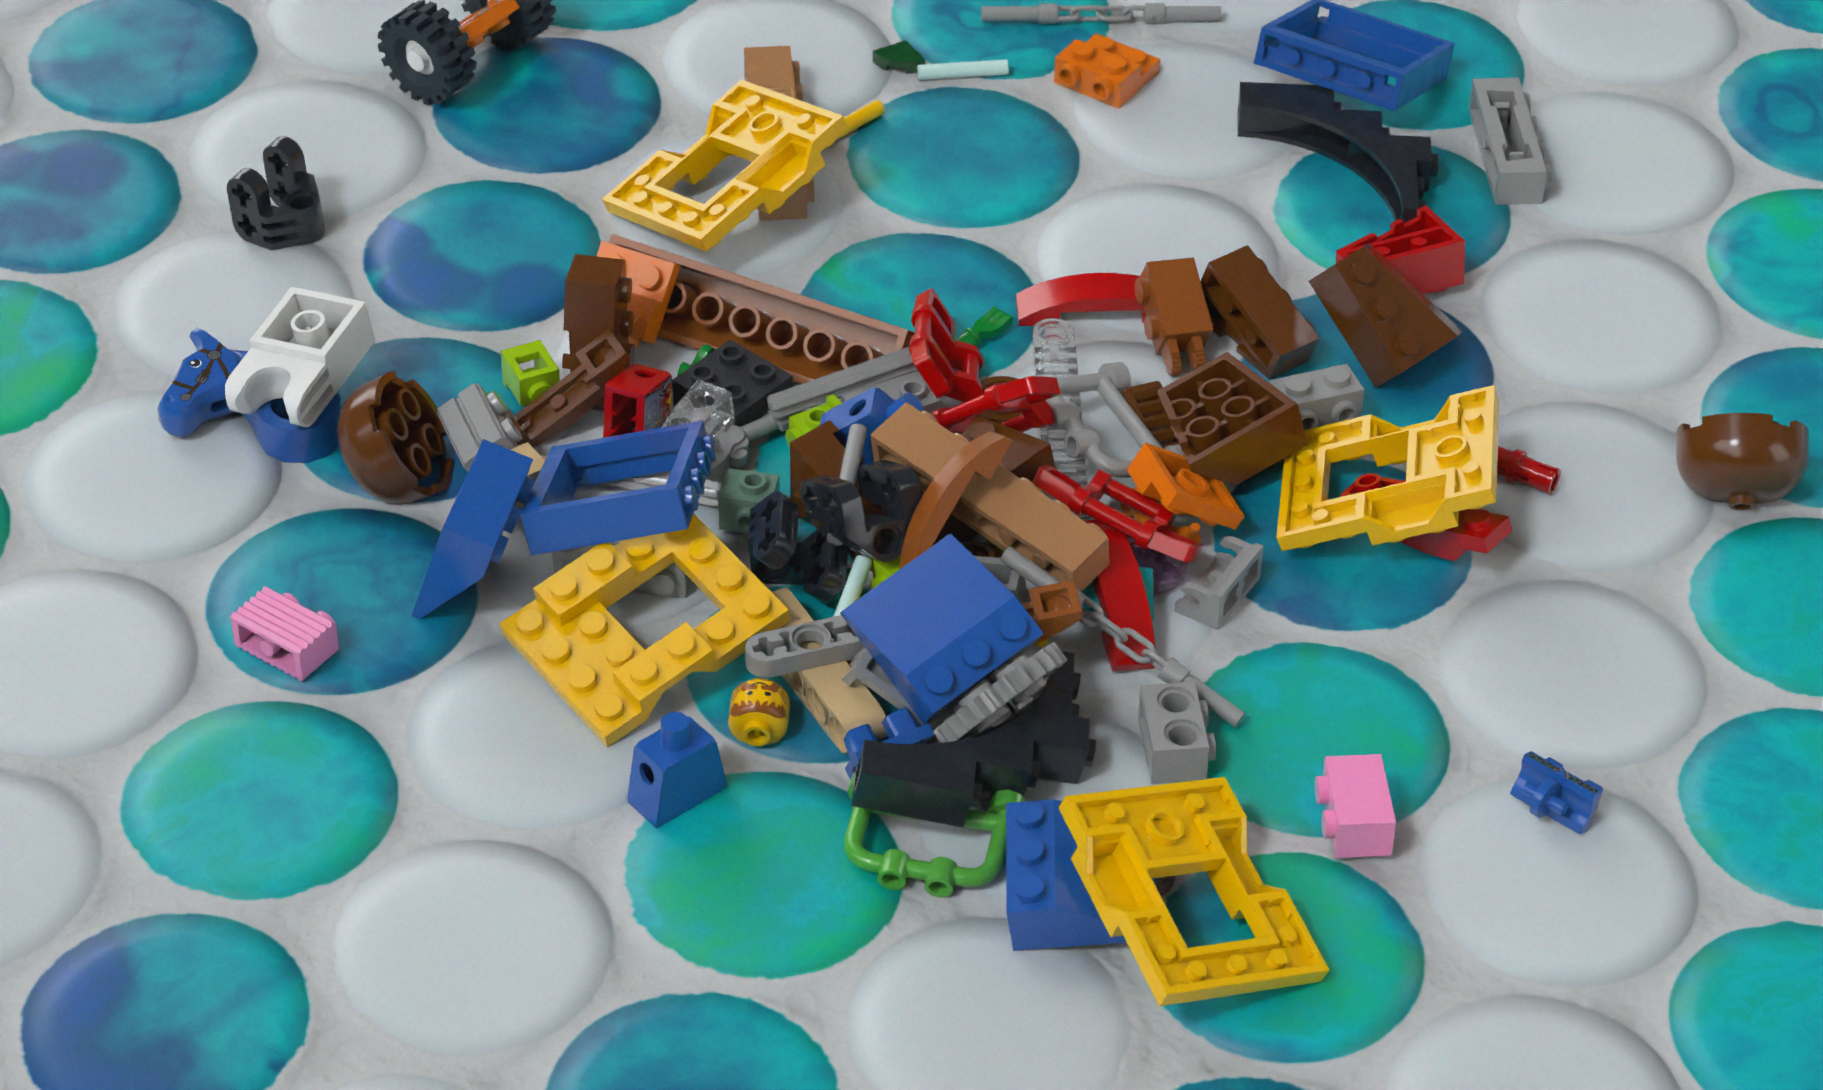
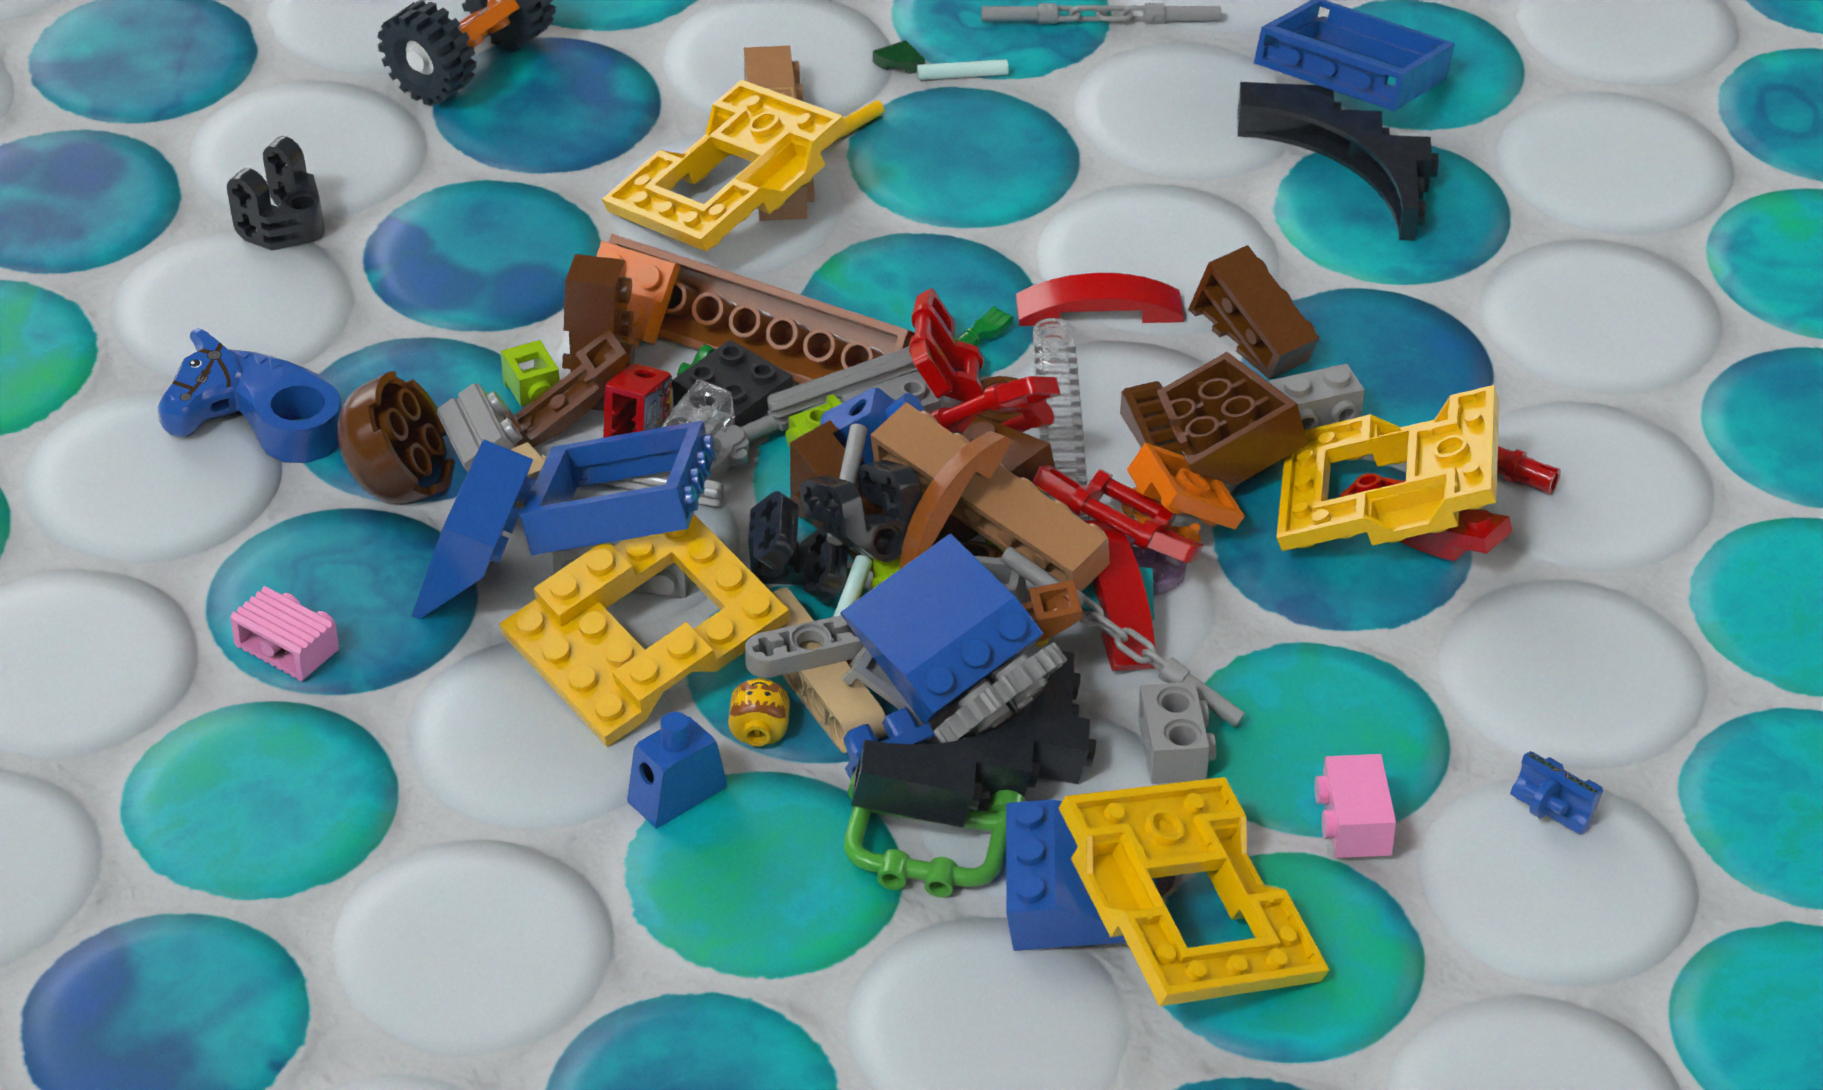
white brick [225,286,376,427] -> none
sand green brick [718,468,786,534] -> none
light grey bar [1045,362,1184,478] -> none
orange plate [1054,33,1161,109] -> none
dark orange hinge [1135,257,1213,376] -> none
light grey hinge [1175,536,1264,630] -> none
reddish brown wedge [1309,243,1462,388] -> none
red wedge [1336,205,1465,294] -> none
light grey brick [1469,77,1552,205] -> none
reddish brown cylinder [1676,413,1809,510] -> none

